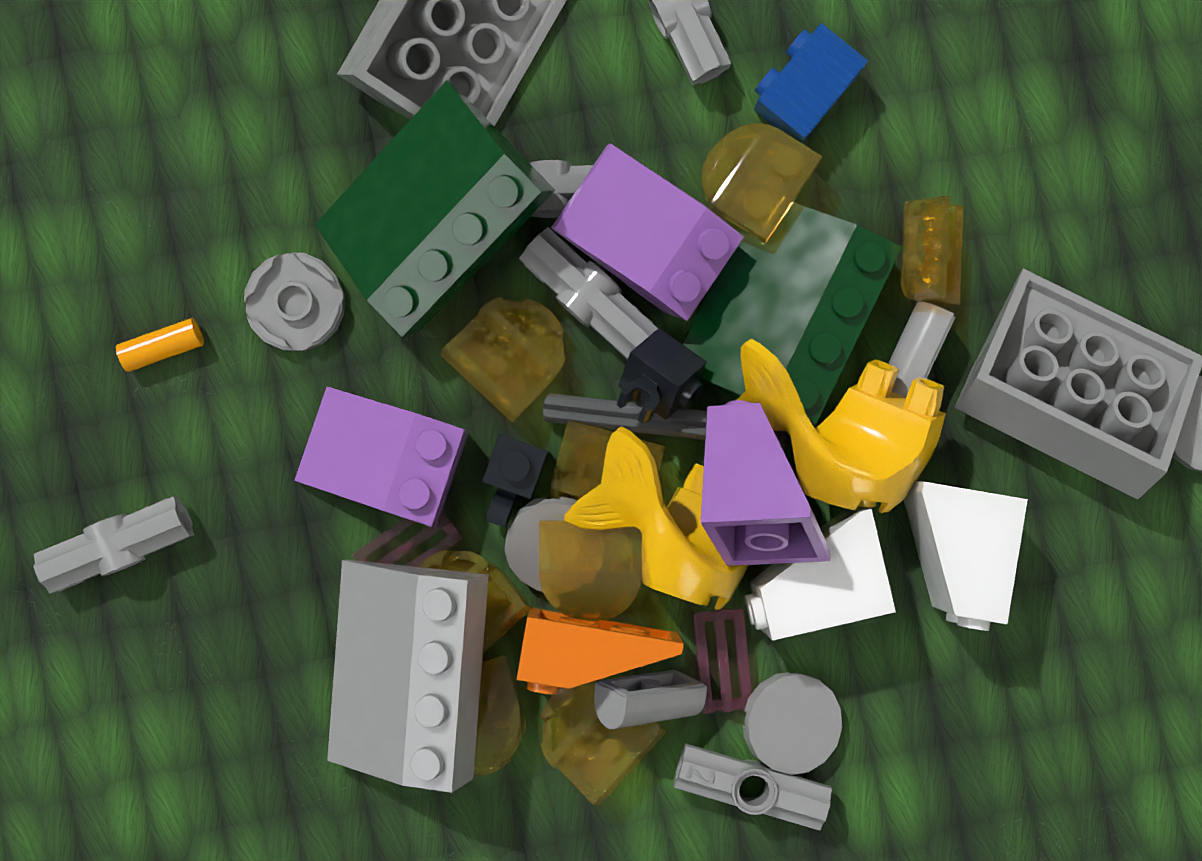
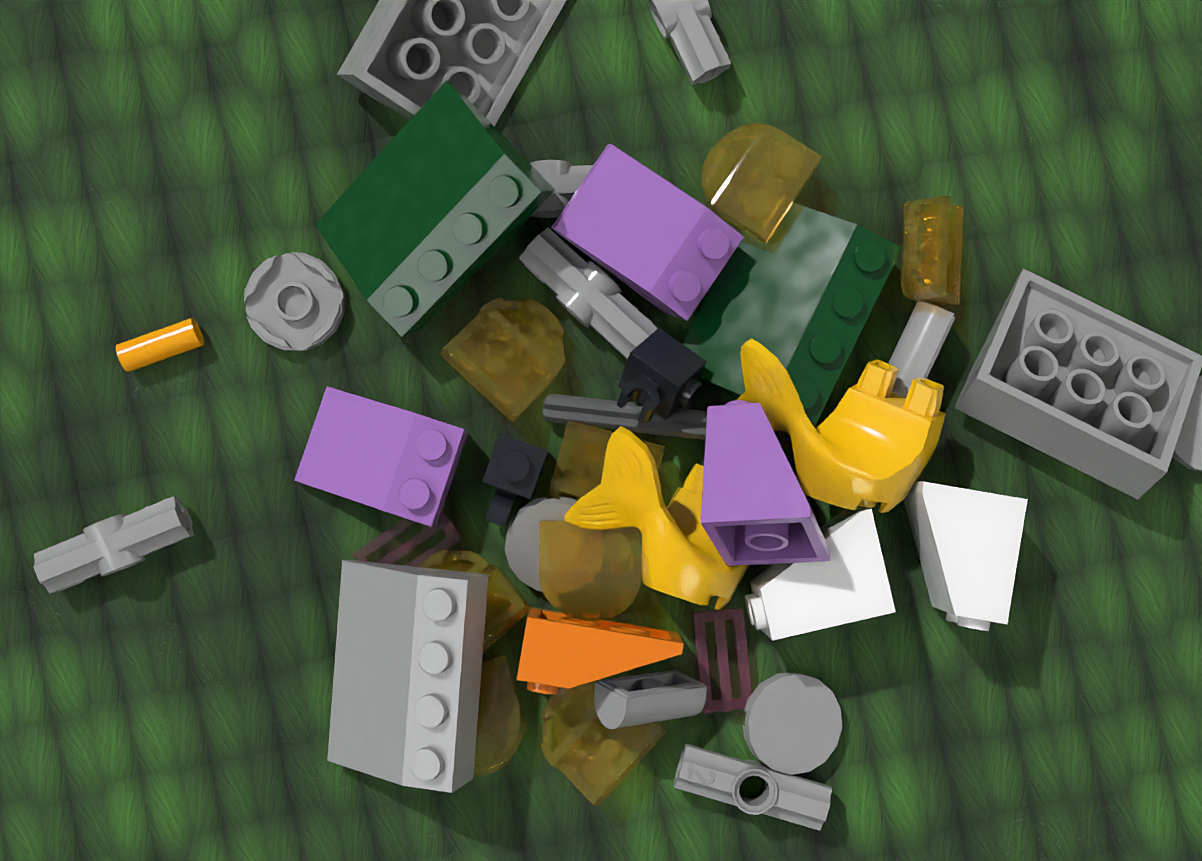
blue brick [754,23,868,146] -> none

